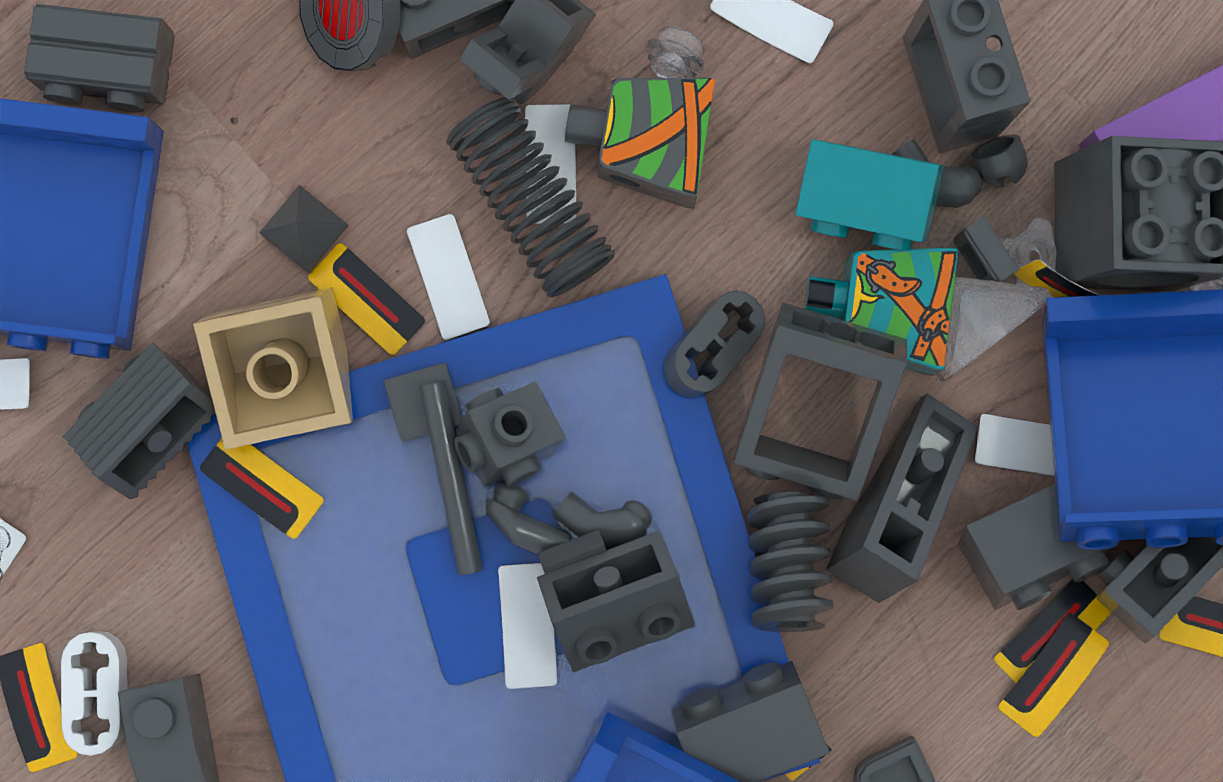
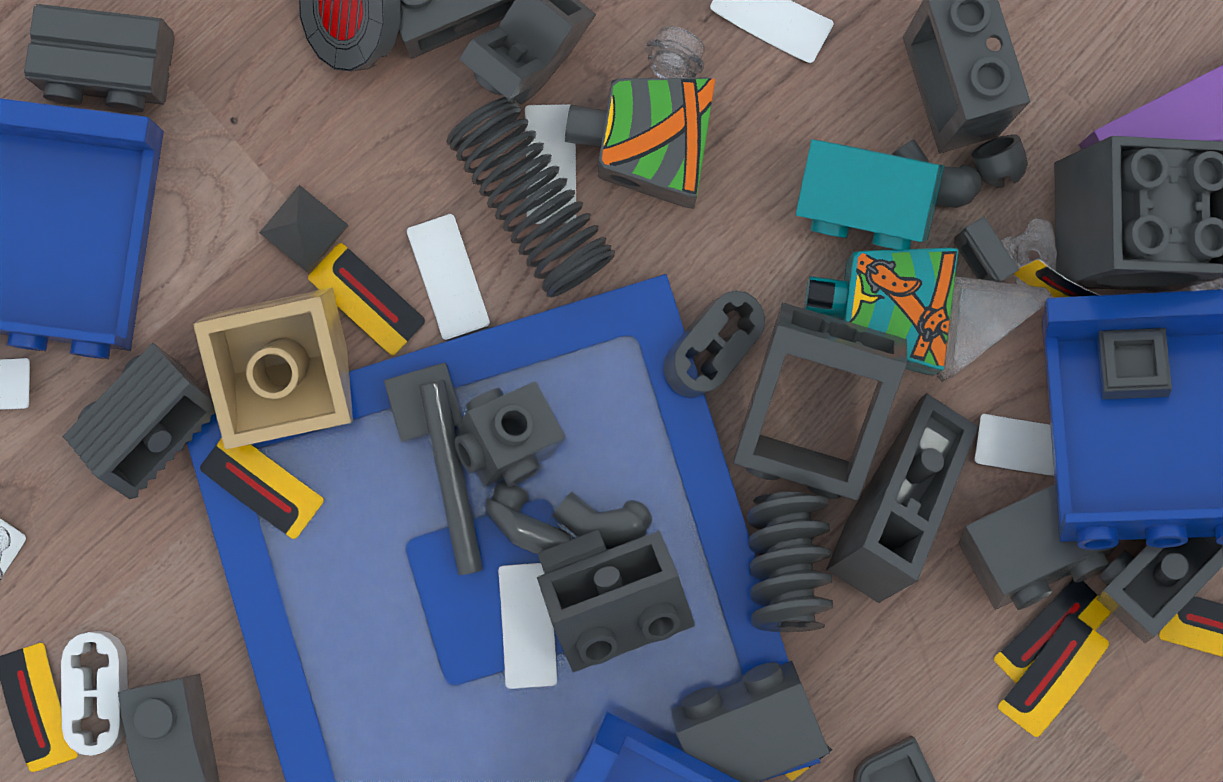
none -> dark grey tile [1097,328,1172,400]

